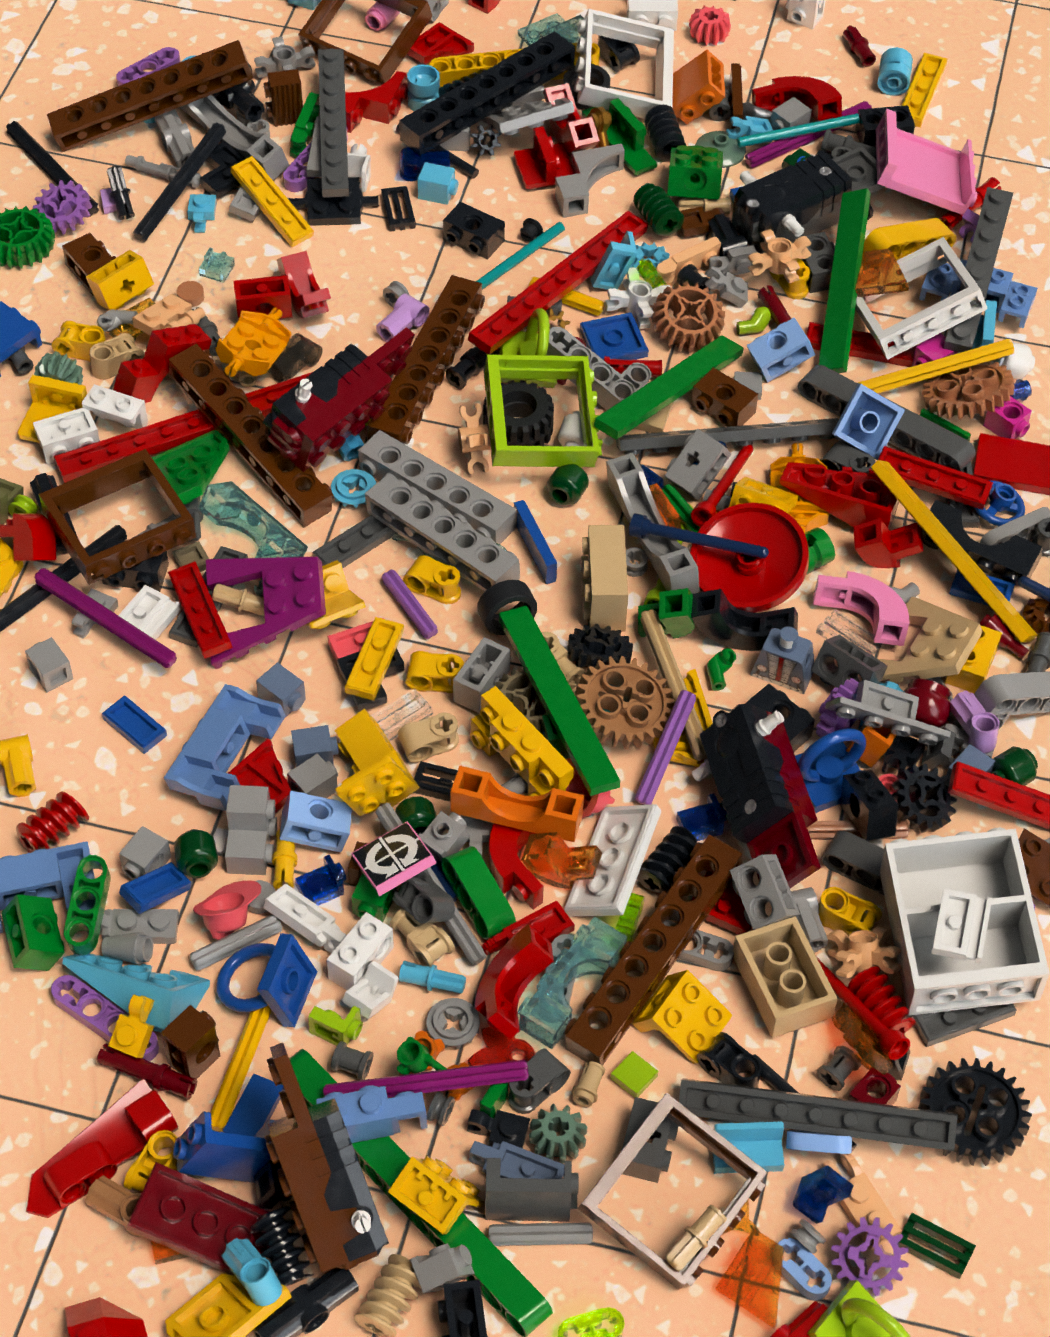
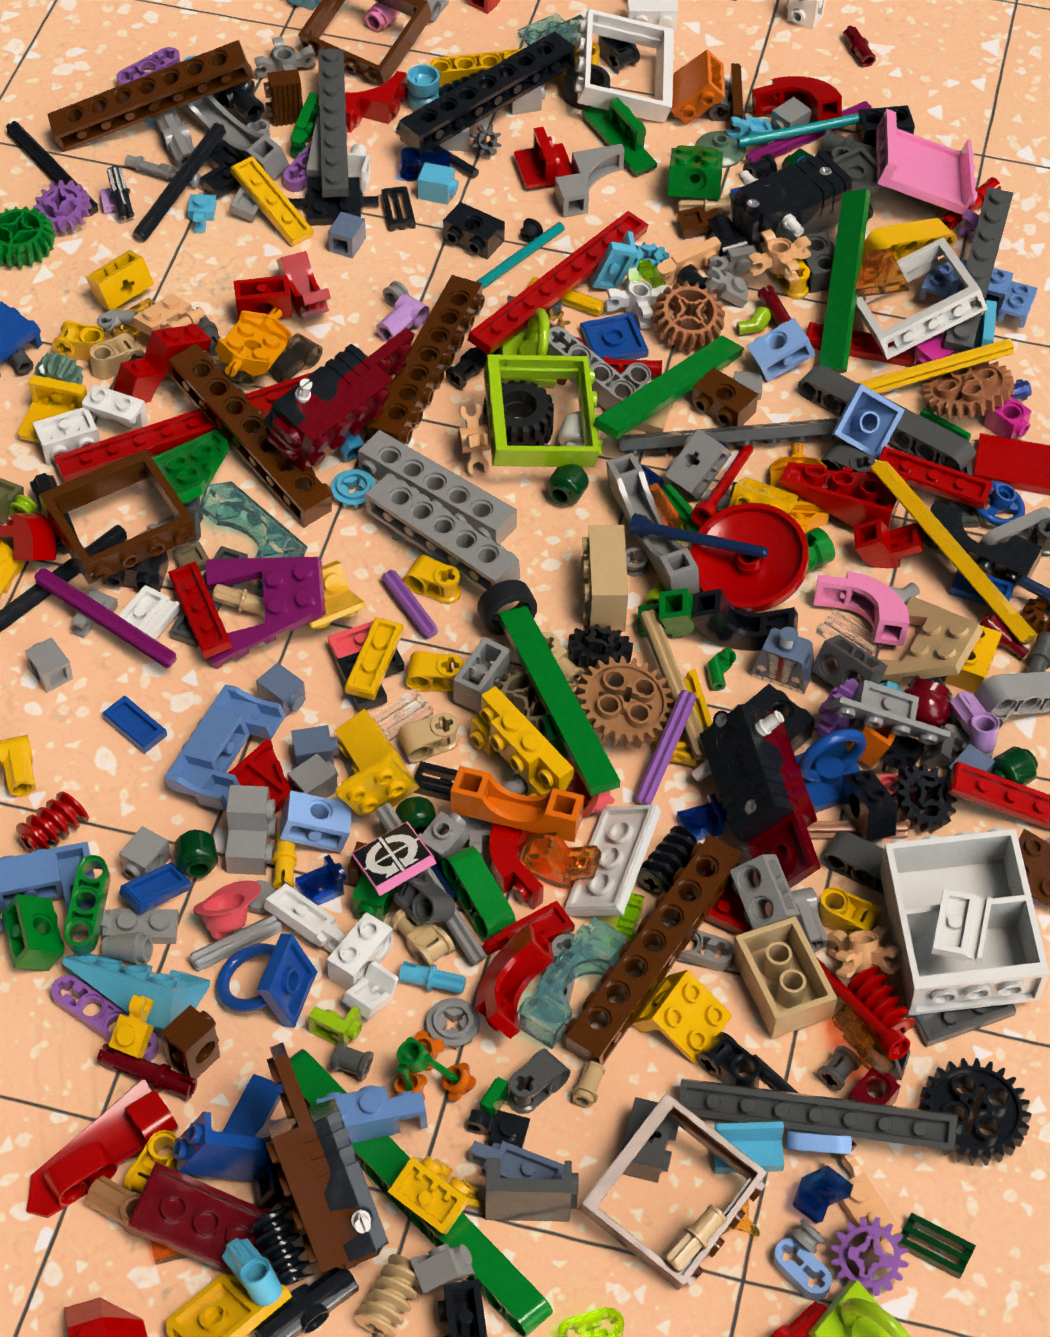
reddish brown brick [62,233,116,296] -> none
nougat tile [177,281,204,307] -> none
clear light blue tile [199,248,235,283] -> none
yellow axle [211,992,272,1132] -> none
dark grey tile [312,515,398,568] -> none
magenta axle [323,1060,529,1098] -> none
red wing [407,22,474,64] -> none
dark grey bush [427,1091,455,1126] -> none
clear red plate [467,1027,535,1086] -> none
light grey plate [483,98,575,136] -> none
light grey axle [488,1222,593,1246] -> none
blue tile [514,500,557,584] -> none
sand green gear [529,1103,587,1164] -> none
red arch [543,83,599,153] -> none
pearl gold piece [587,106,612,147] -> none
lime tile [610,1051,659,1098] -> none
dark green piece [633,183,684,236] -> none
black piece [644,104,686,161] -> none
coral gear [689,5,731,46] -> none
clear orange wing [715,1228,785,1329] -> none
flat silver arm [743,102,772,124] -> none
medium azure wheel [877,47,913,96] -> none
yellow tile [902,53,948,128] -> none
white head [991,342,1035,379] -> none
none -> sand blue brick [328,212,366,259]
none -> black bush [743,154,778,180]

